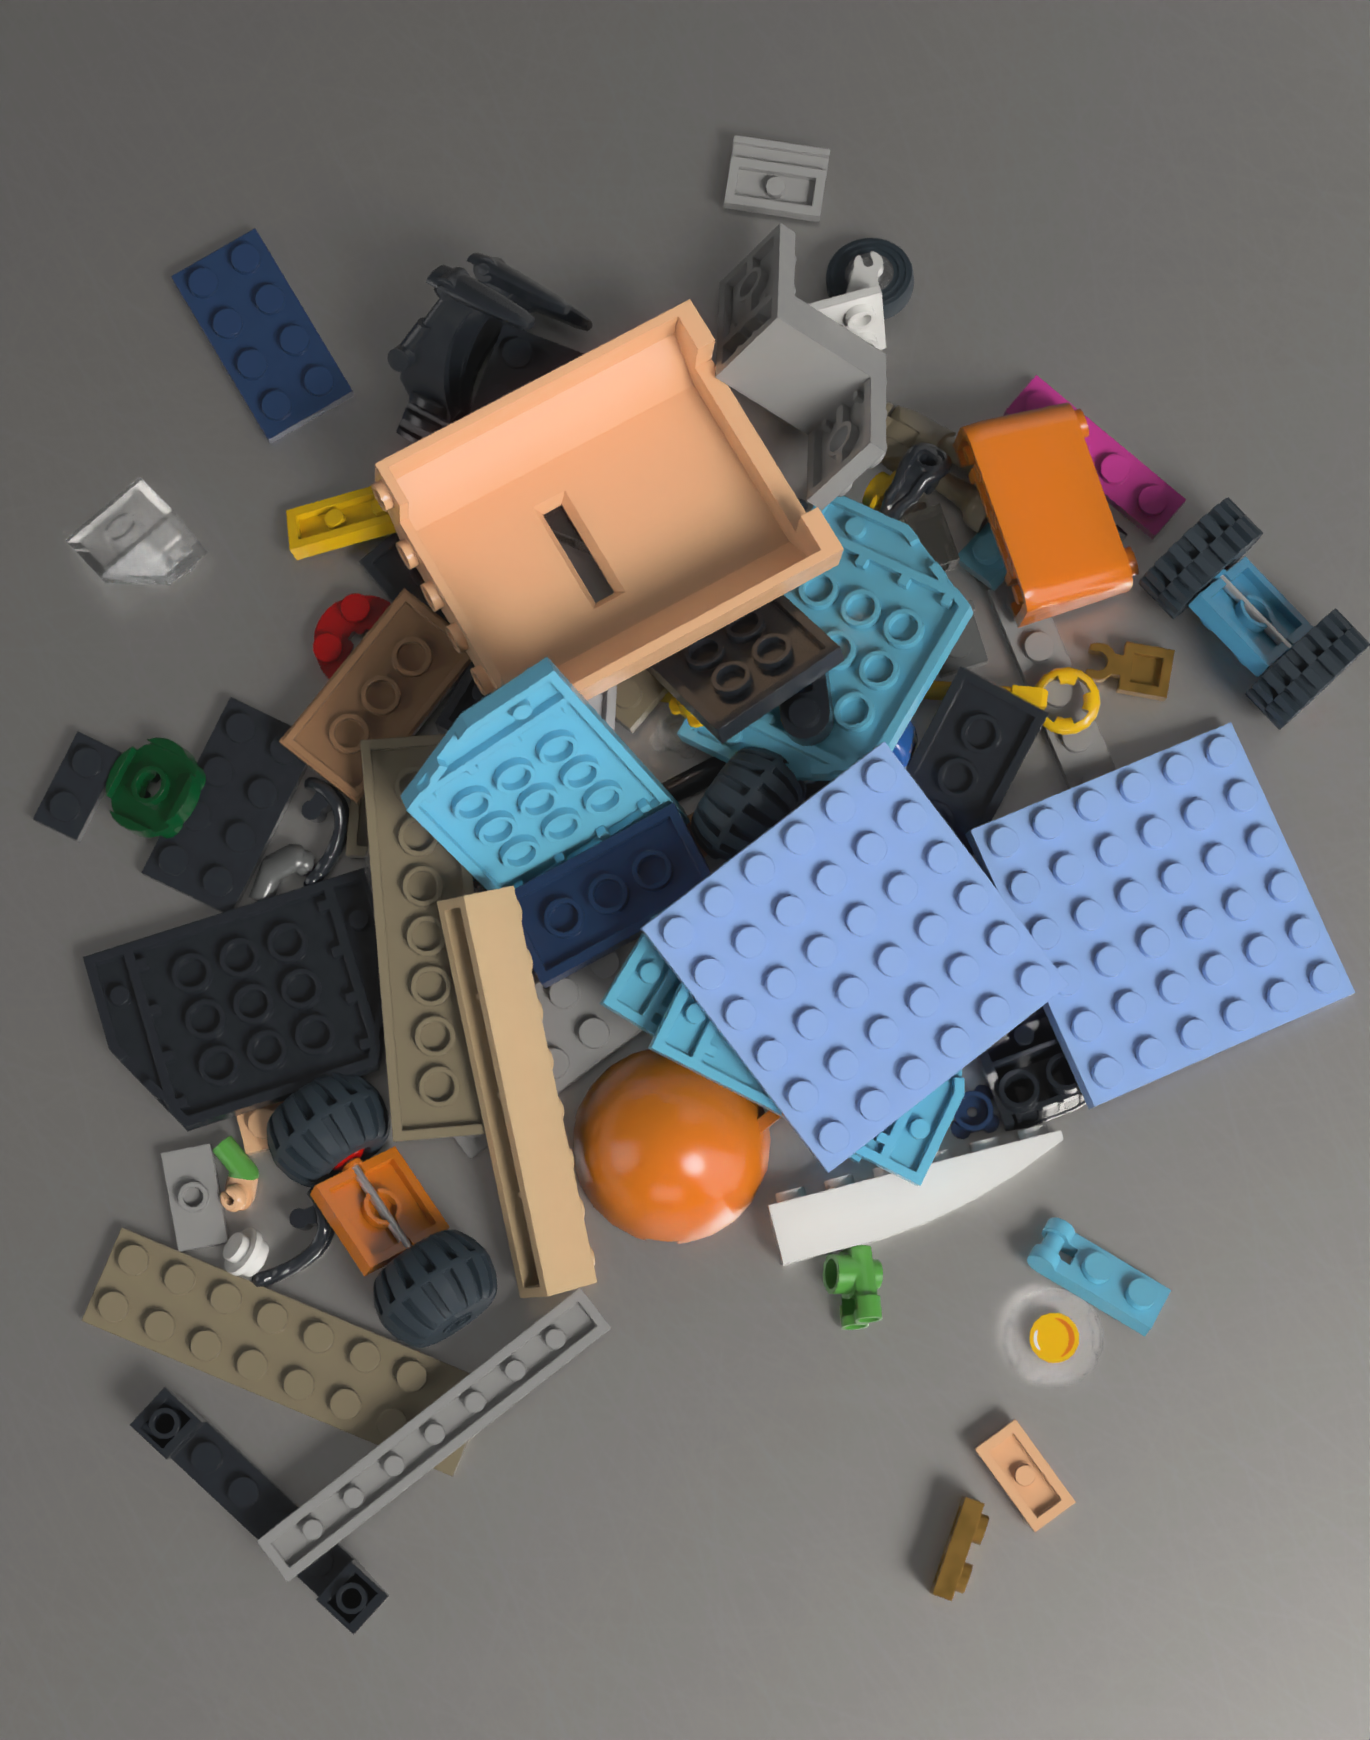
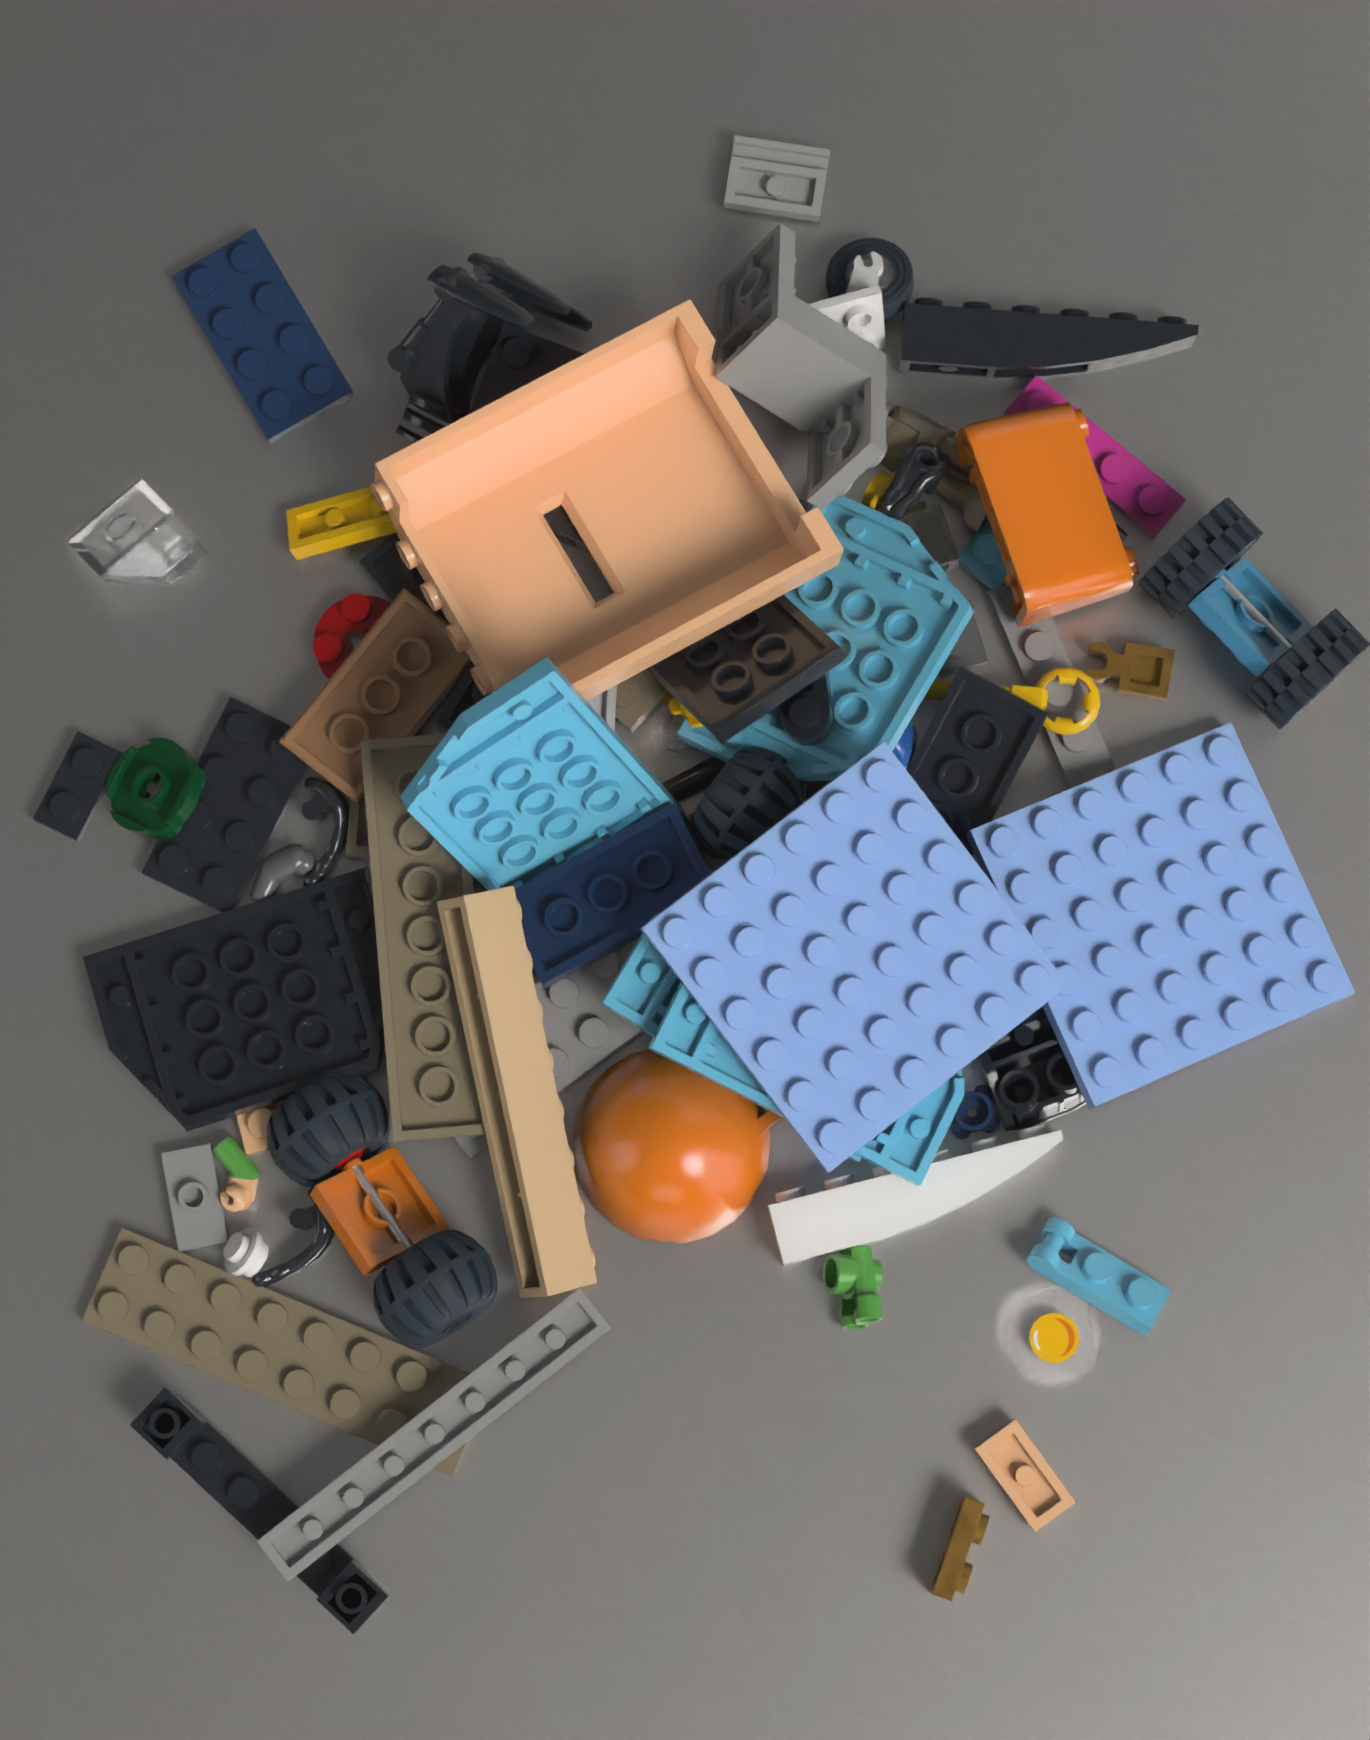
none -> black slope [898,298,1199,380]

